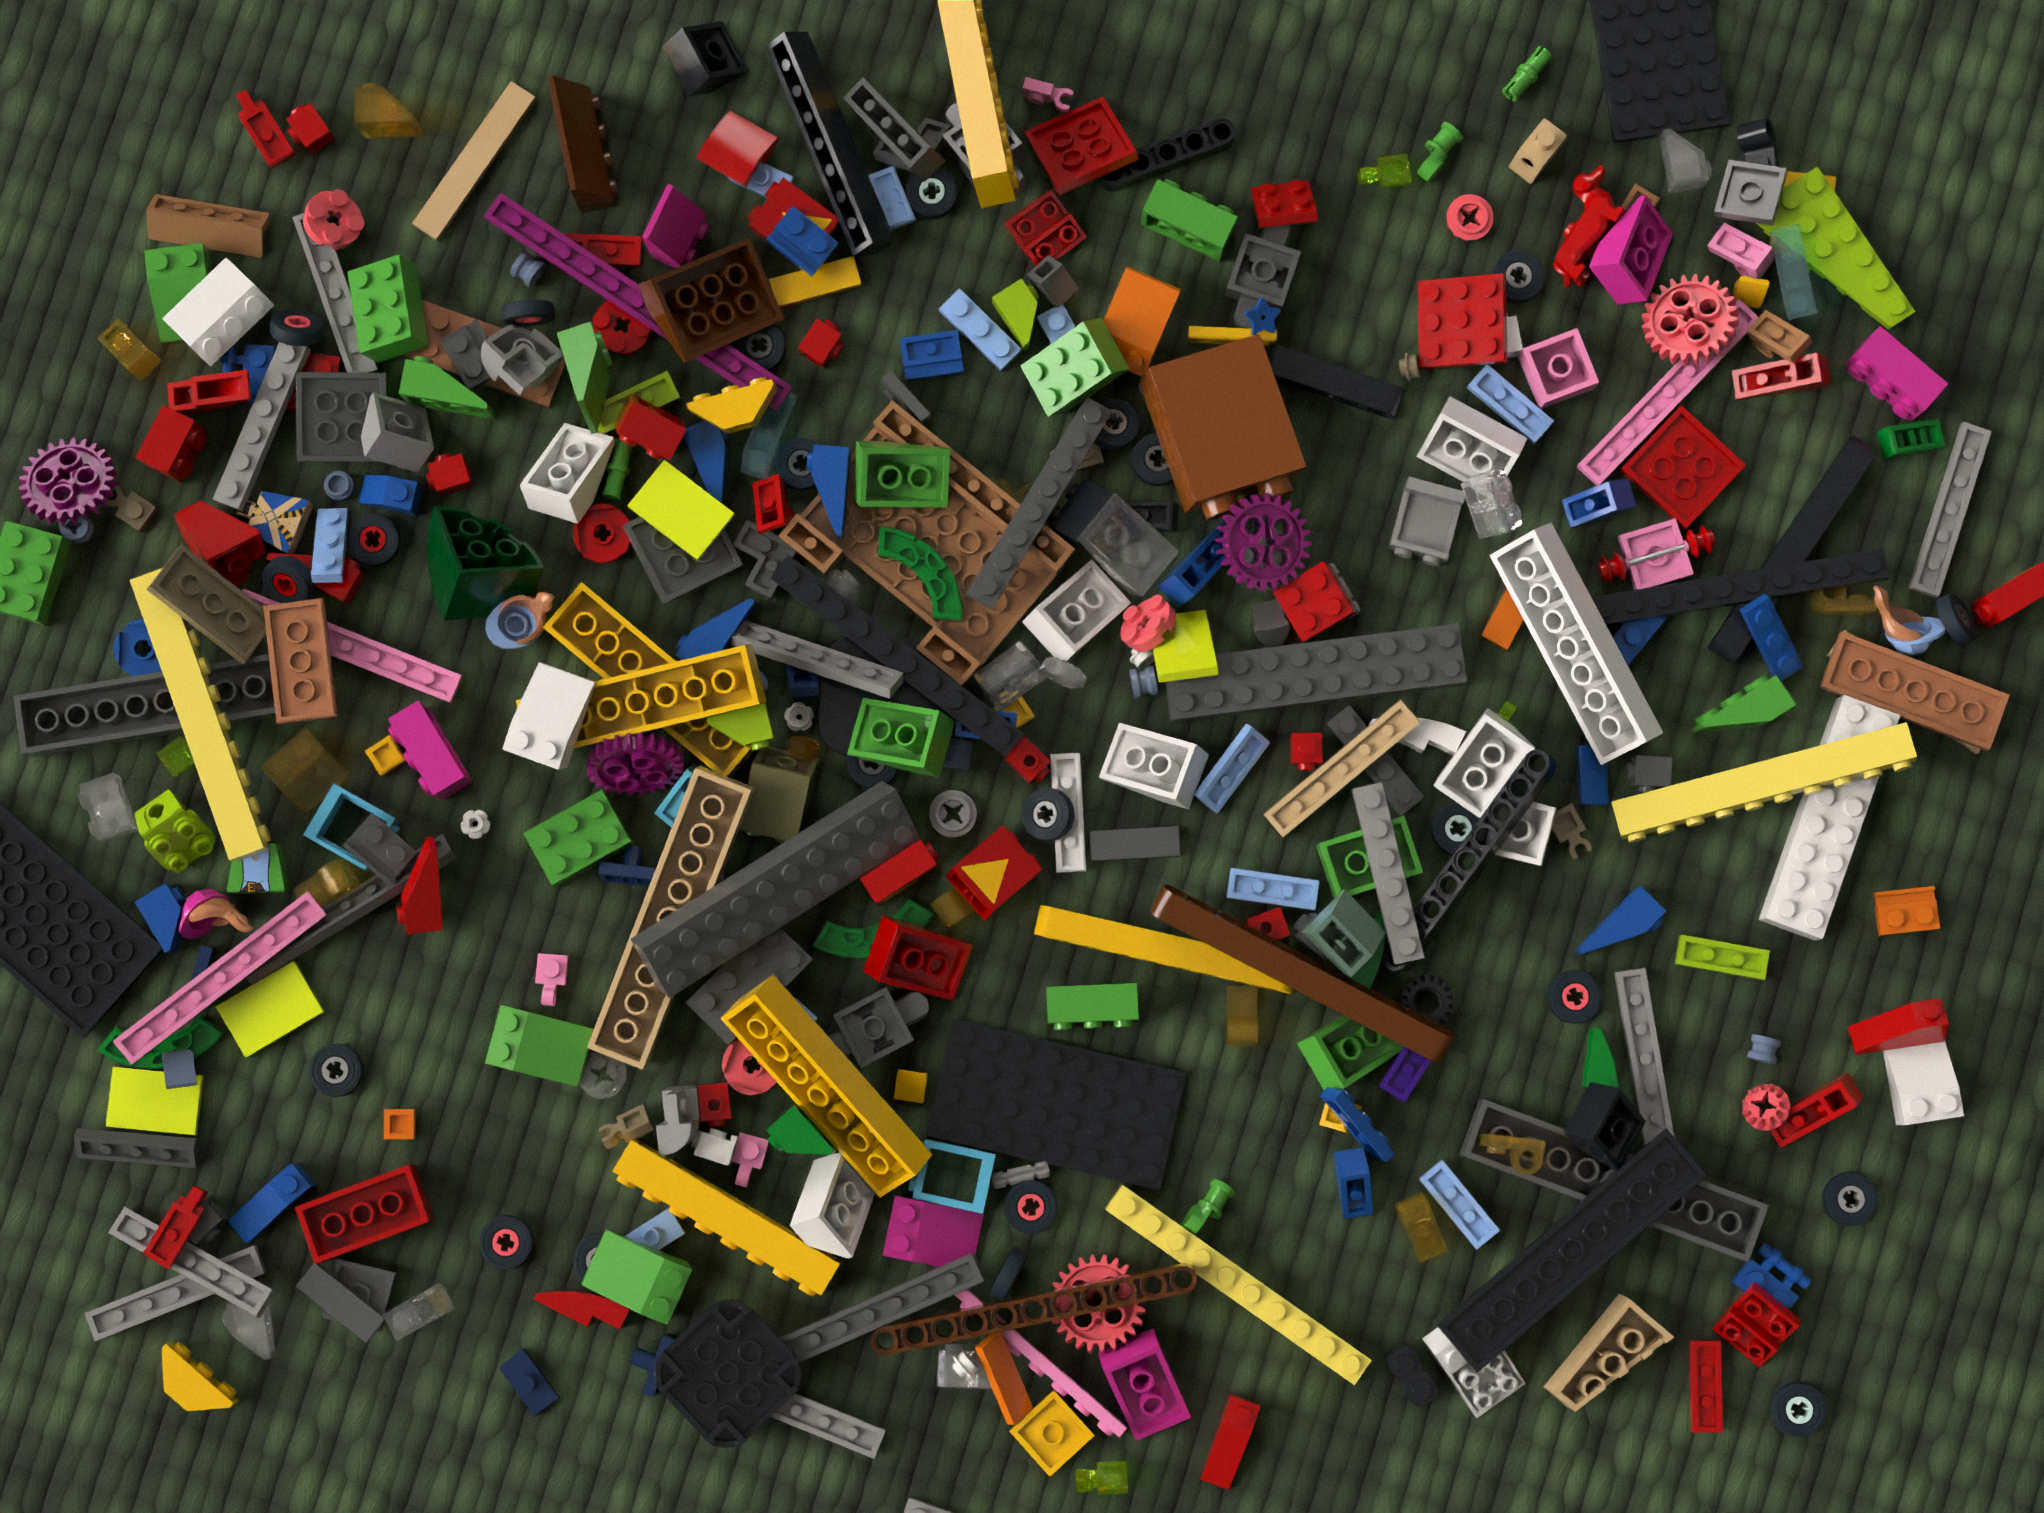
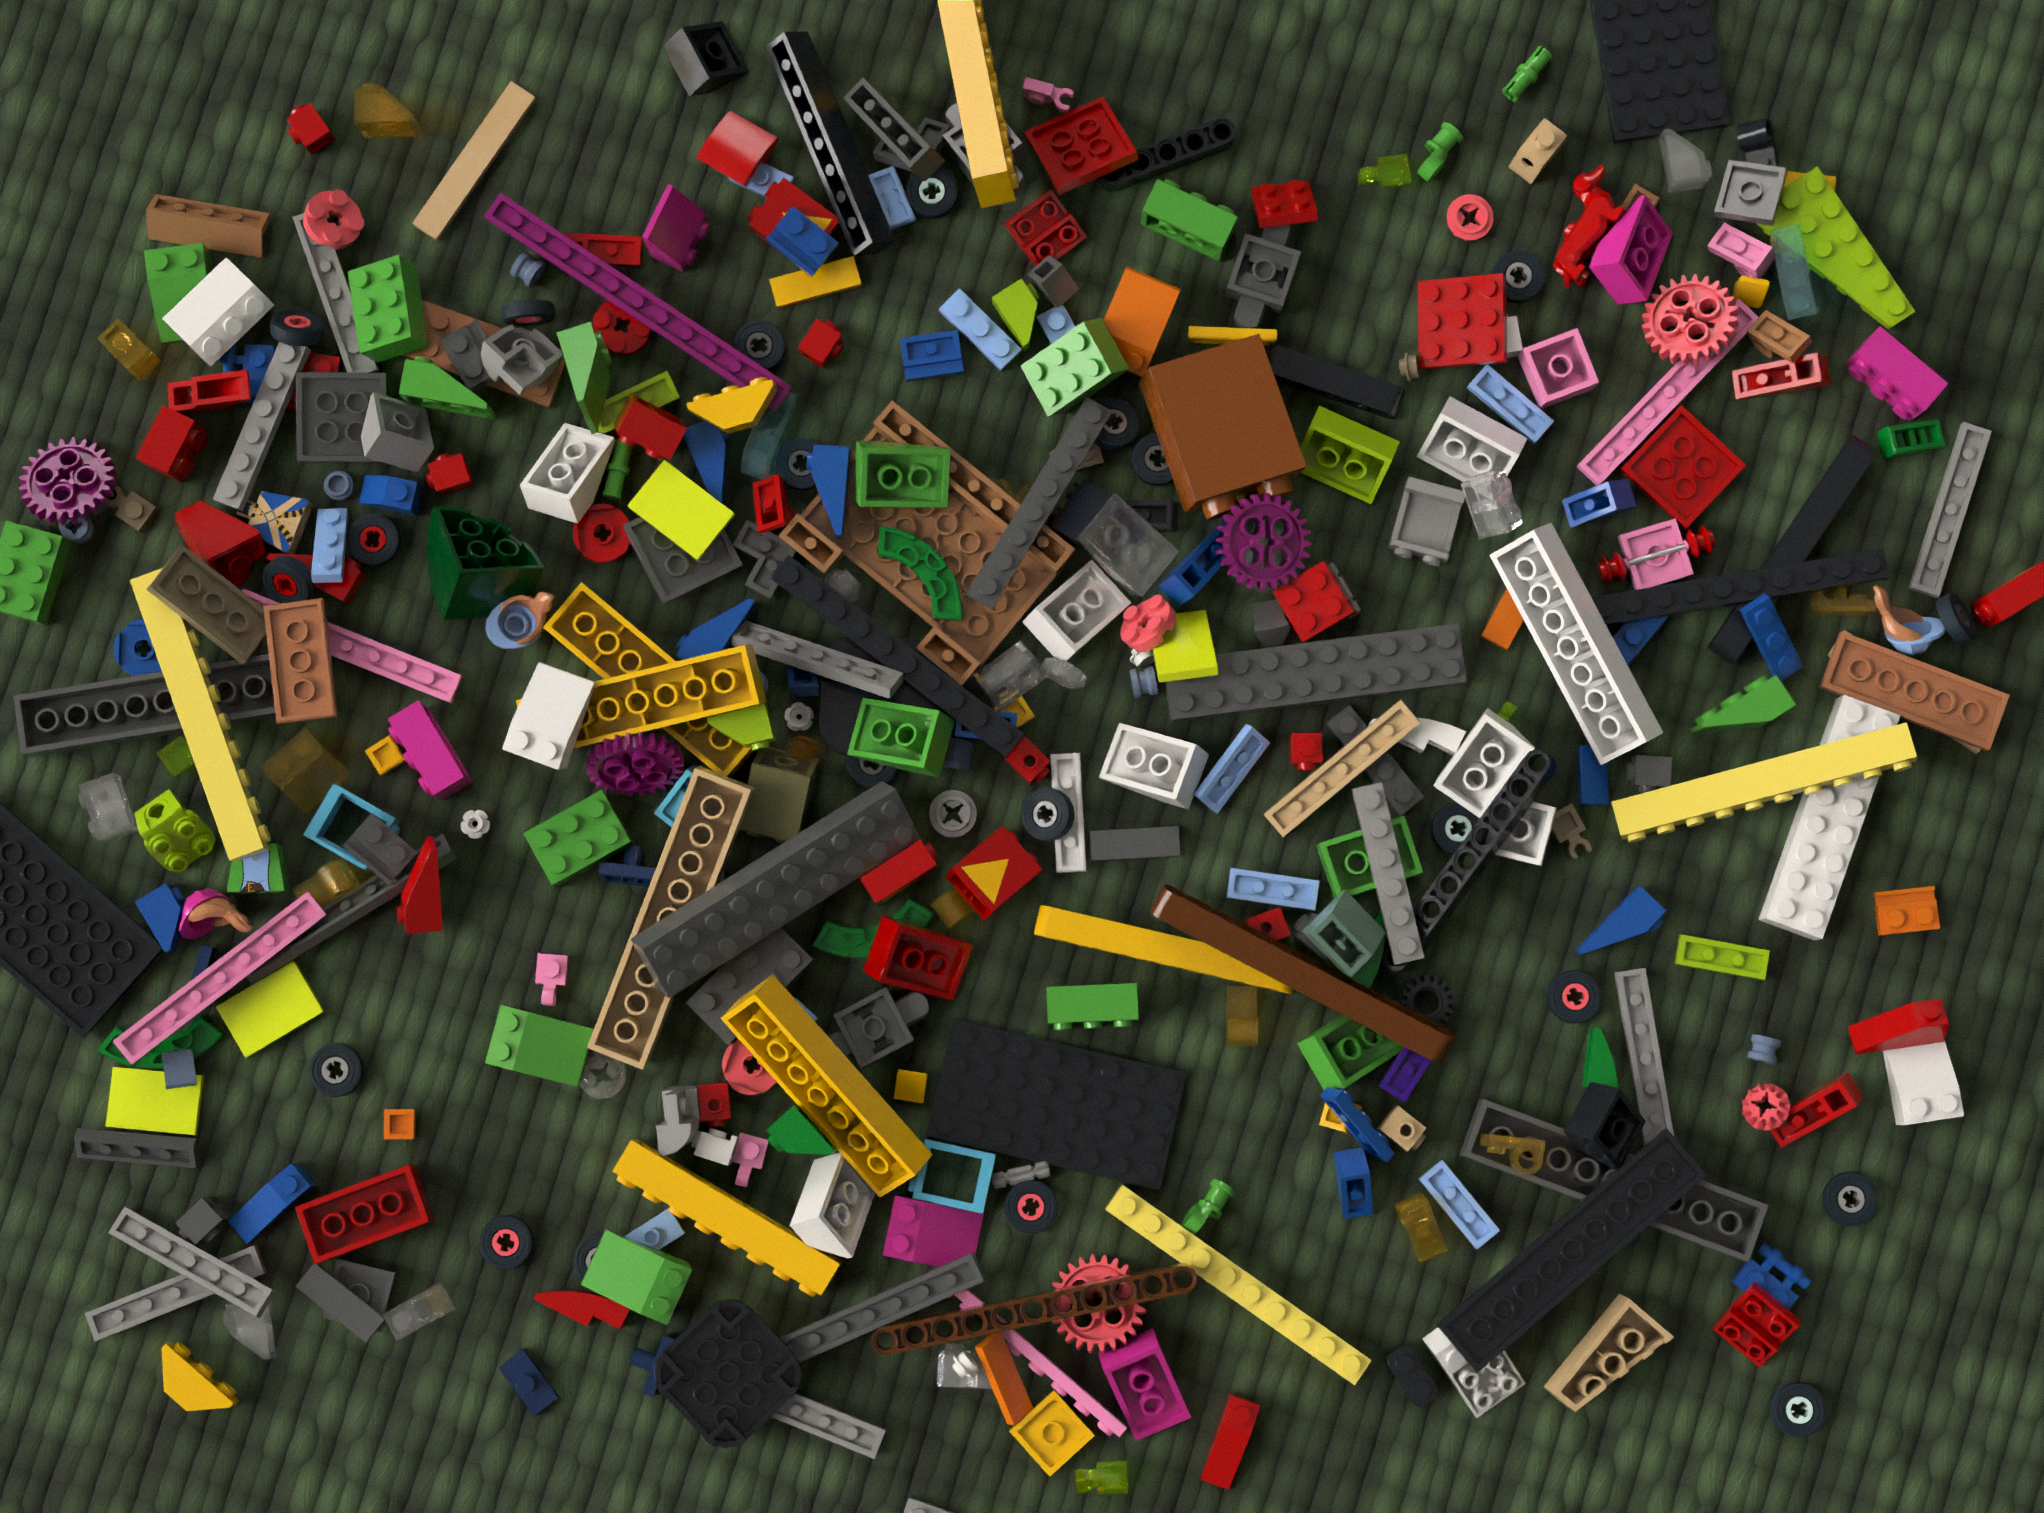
red hinge [143,1186,208,1269] -> none
red hinge [235,89,297,170] -> none
reddish brown slope [547,76,619,213] -> none
dark tan plate [598,1104,654,1149] -> none
reddish brown slope [637,237,784,363] -> none
dark grey plate [882,370,931,427] -> none
black bush [990,1247,1027,1300] -> none
blue plate [1244,297,1280,335] -> none
red plate [1689,1340,1723,1433] -> none
none -> lime slope [1300,406,1400,504]
none -> tan brick [1377,1105,1426,1152]

